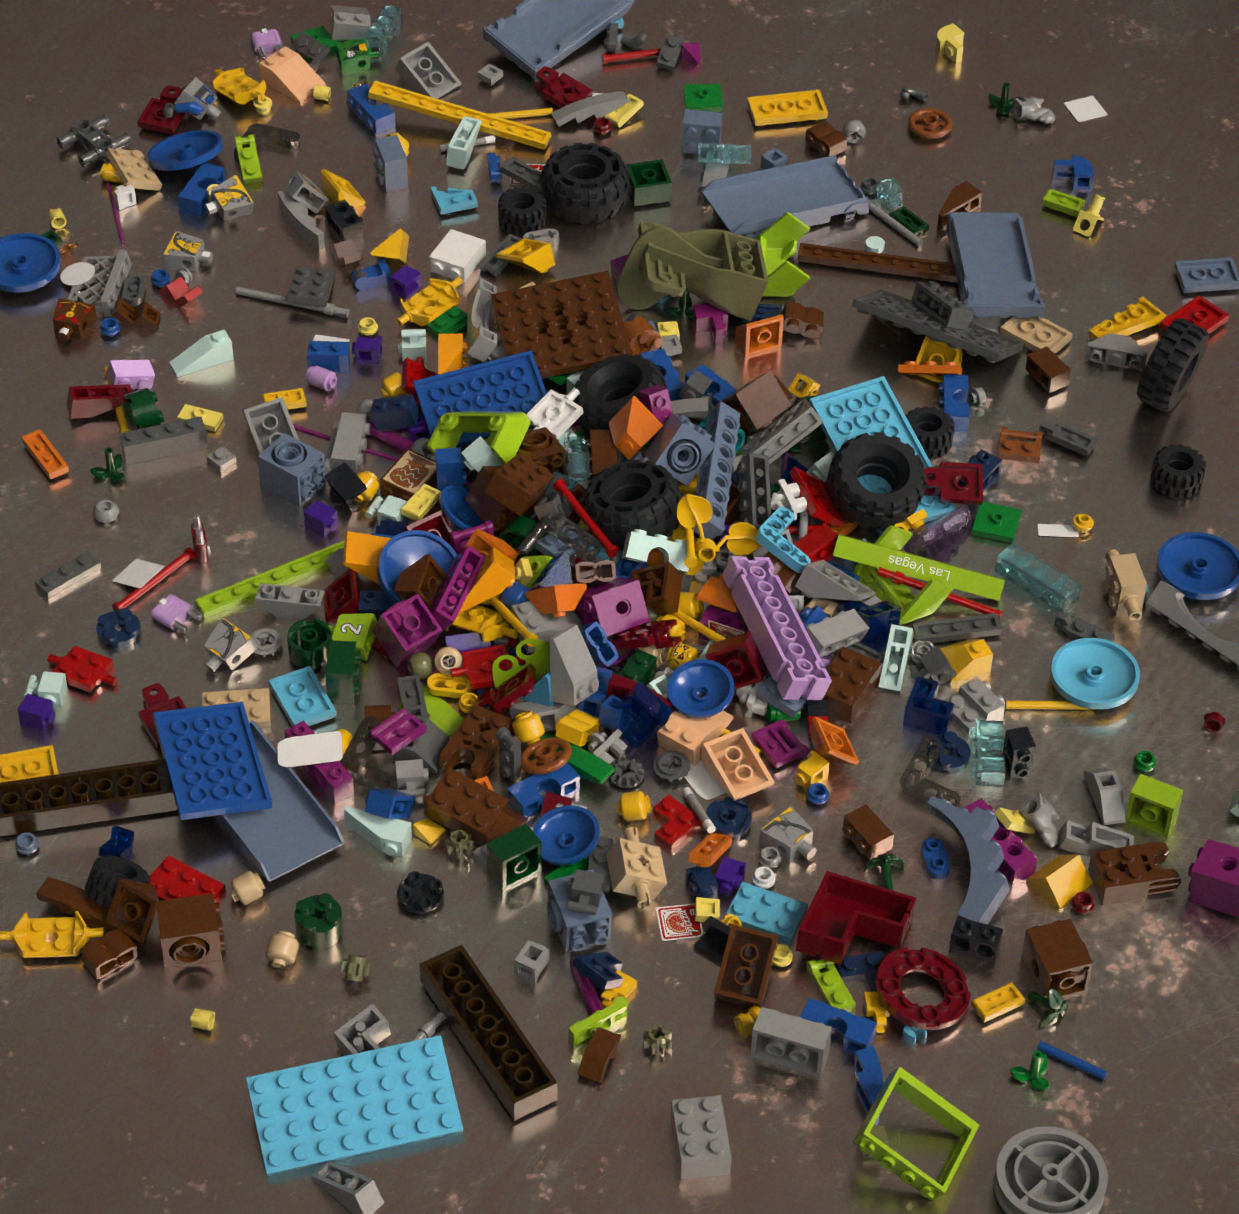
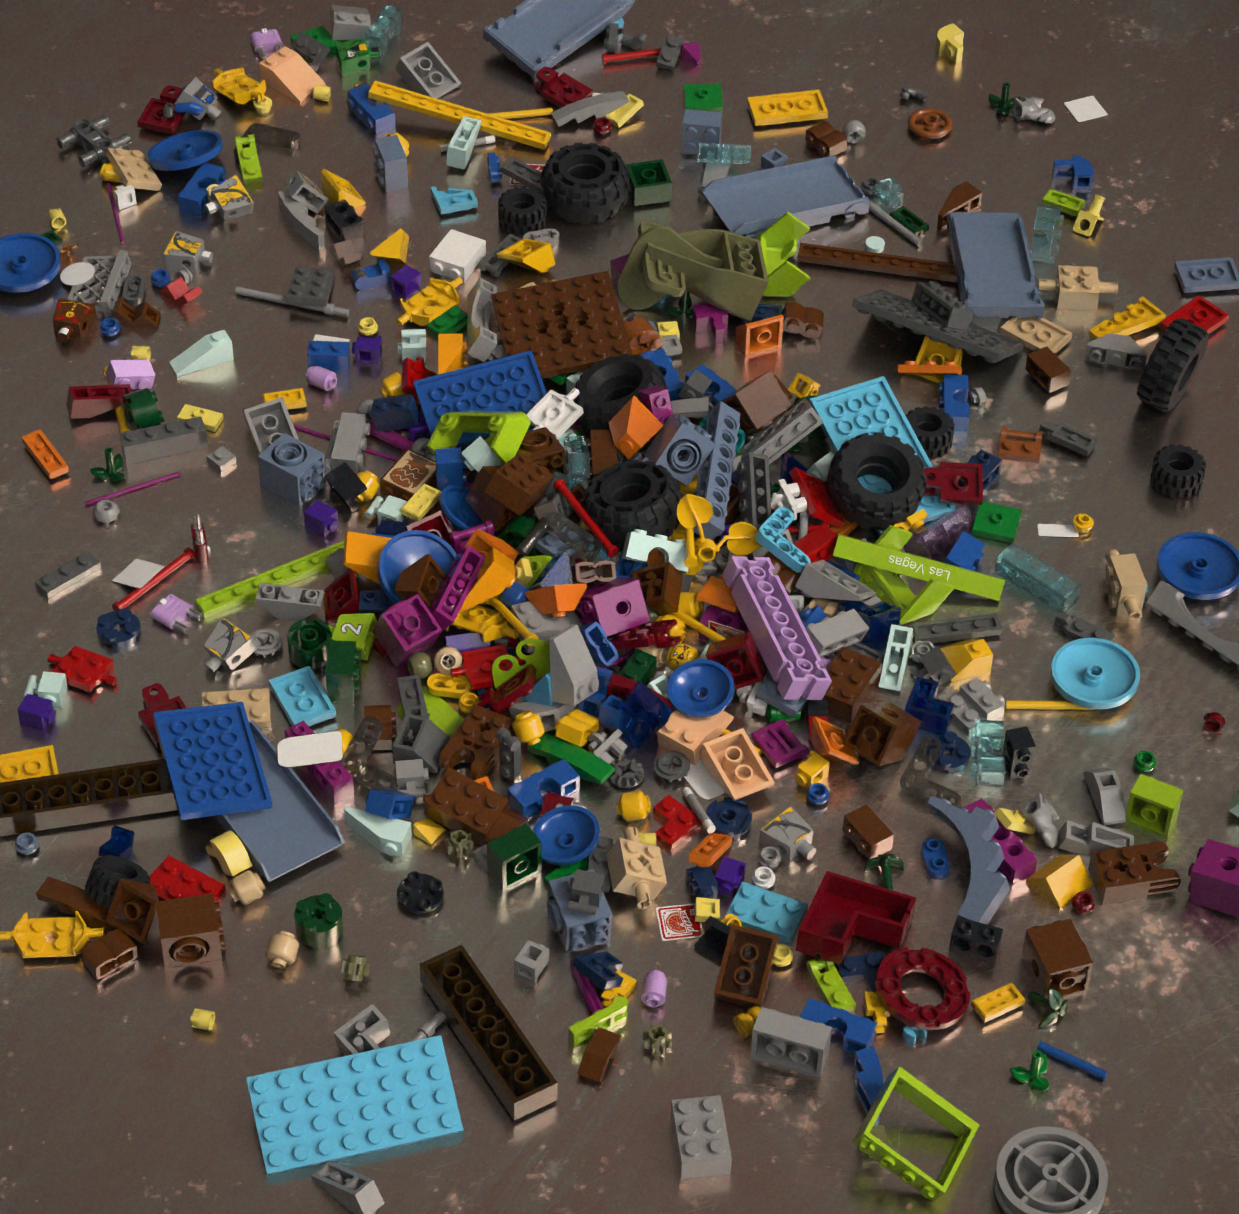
magenta plate [370,708,426,755] -> none
light grey plate [477,64,503,85] -> none
dark orange plate [521,738,572,775] -> none
red bar [877,567,1002,618] -> none
none -> magenta piece [84,471,181,506]
none -> light yellow hose [131,346,151,360]
none -> light yellow brick [205,830,253,876]
none -> light yellow hose [638,832,656,846]
none -> lavender brick [641,970,667,1007]
none -> reddish brown brick [843,699,922,766]
none -> blue brick [944,531,985,571]
none -> clear light blue arch [1030,204,1064,264]
none -> tan brick [1037,265,1118,311]

